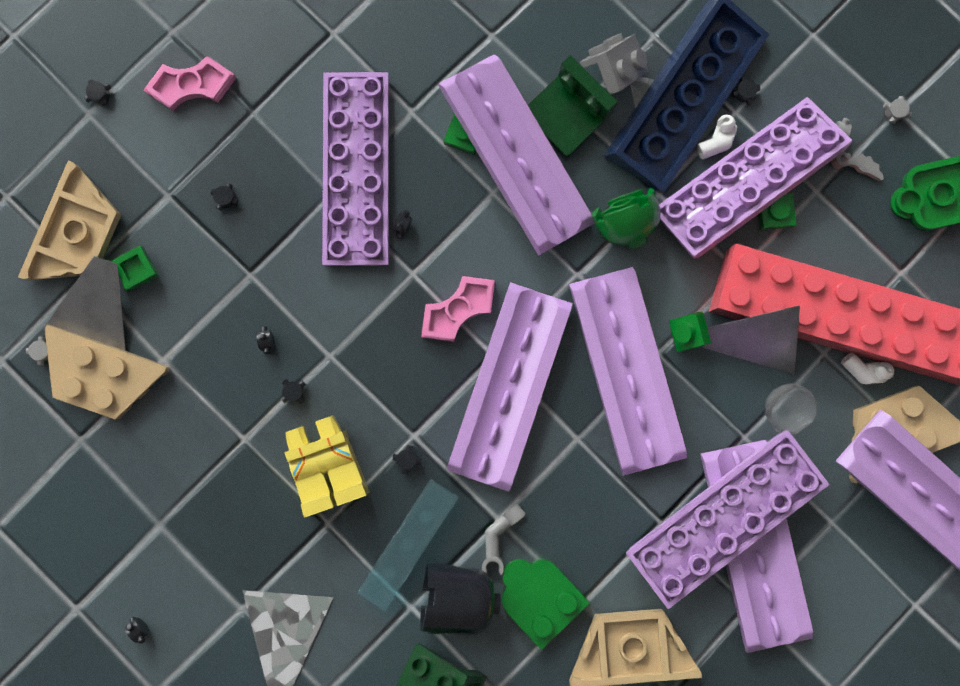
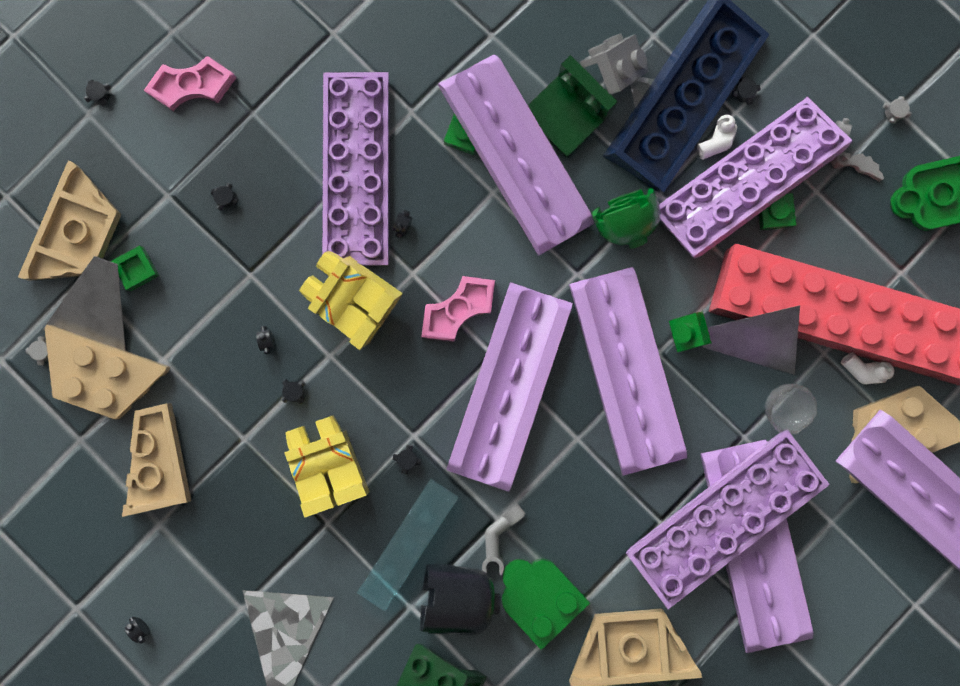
none -> tan wing [122,403,191,517]
none -> light yellow hips [299,251,403,350]

